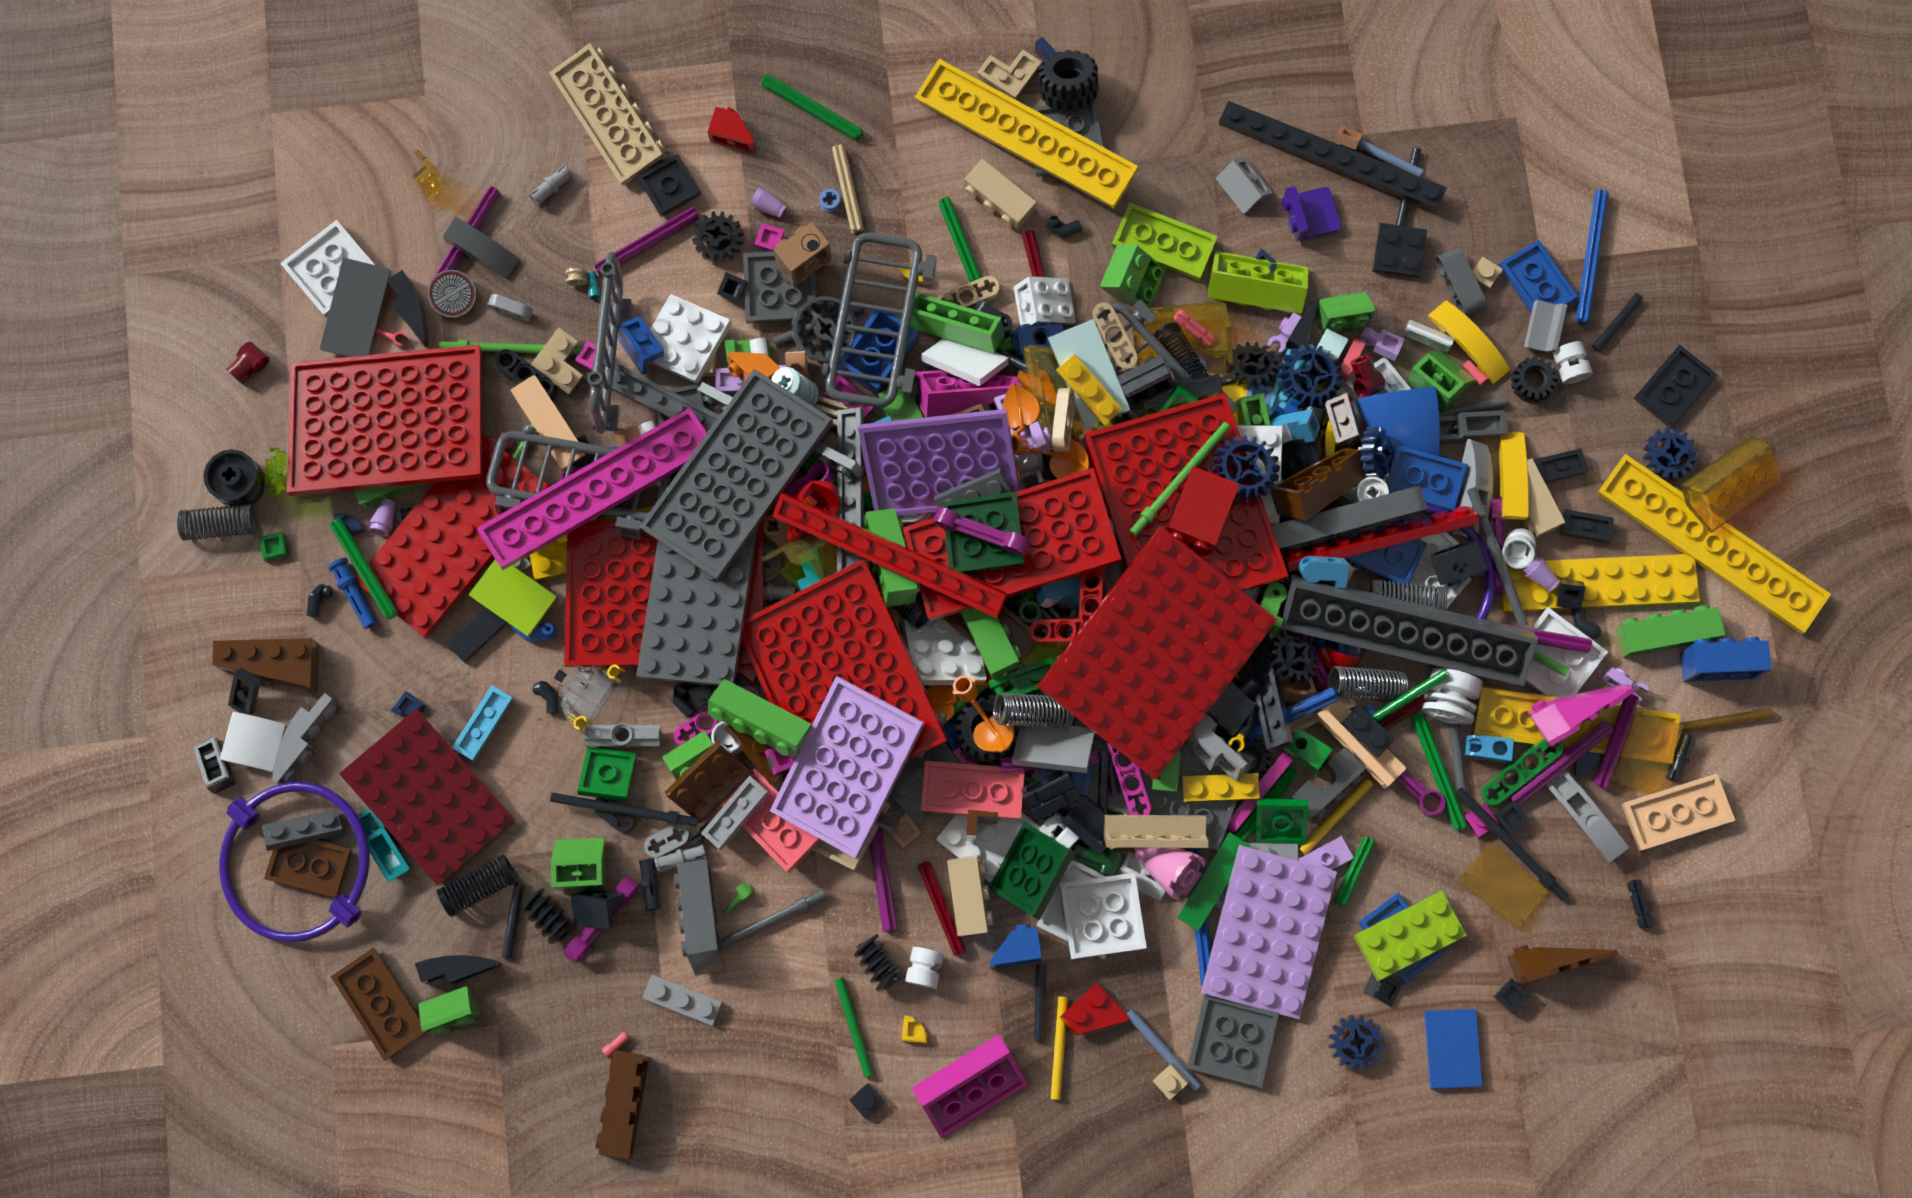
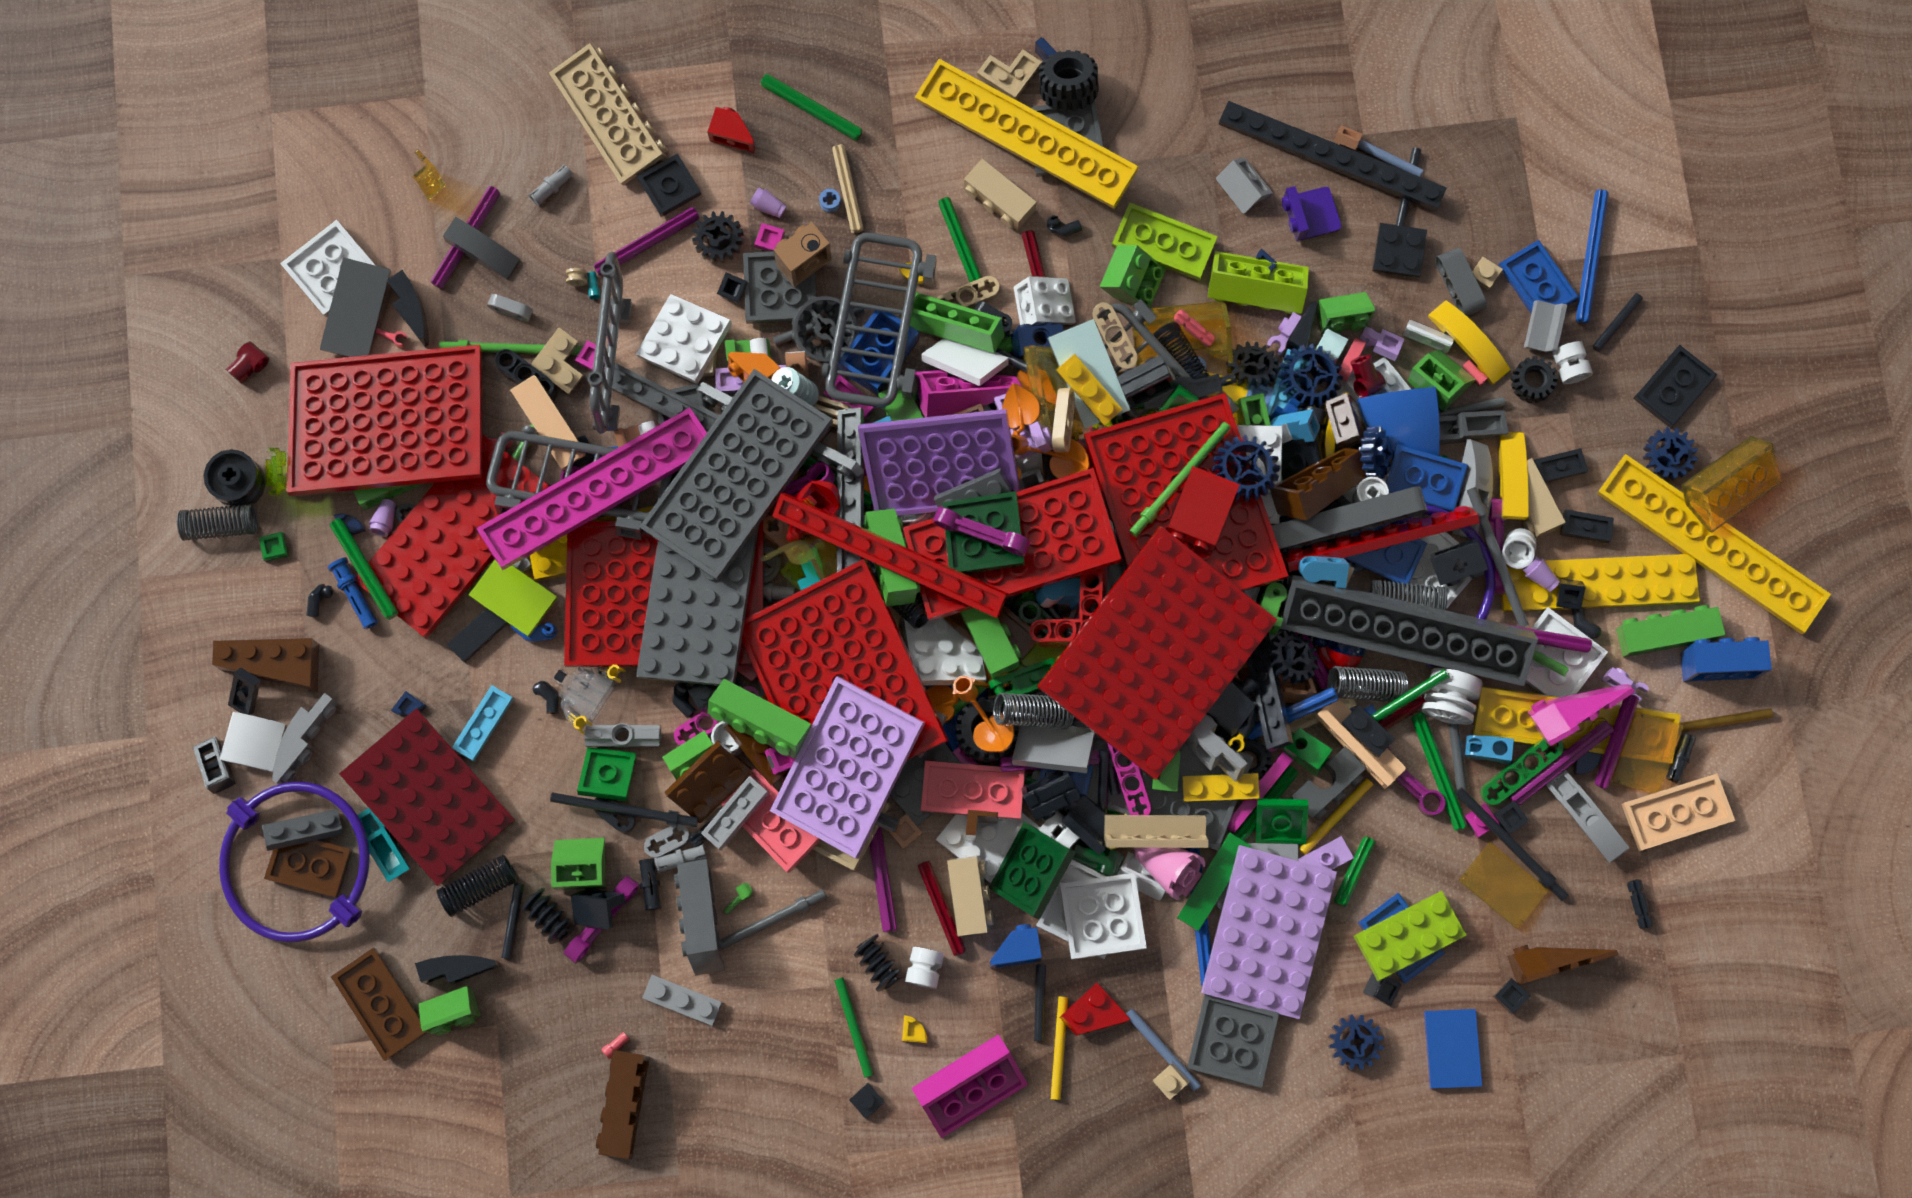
tile [428,270,476,318] -> none
blue panel [619,316,664,375] -> none

